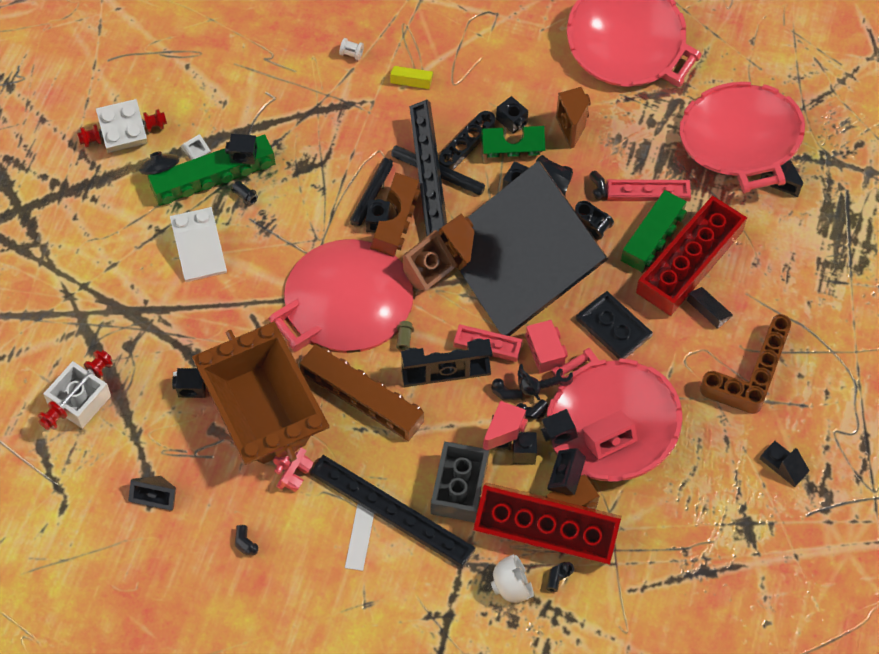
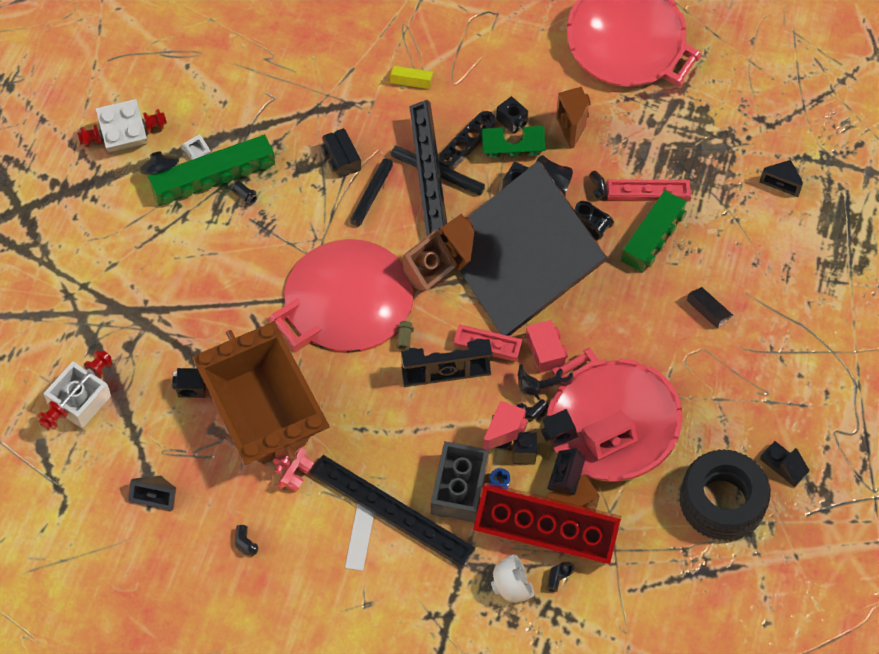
white slope [170,207,227,282] -> none
black brick [225,134,258,165] -> none
dark orange brick [299,344,424,442] -> none
white bush [339,38,364,60] -> none
black brick [366,199,390,233] -> none
dark orange arch [370,172,420,257] -> none
black arm [491,379,522,401] -> none
black tile [576,291,653,359] -> none
red brick [636,195,747,316] -> none
coral dish [680,82,805,194] -> none
dark orange beam [700,314,791,414] -> none
none -> black brick [320,128,362,178]
none -> blue bush [490,468,510,488]
none -> black tyre [679,449,771,541]

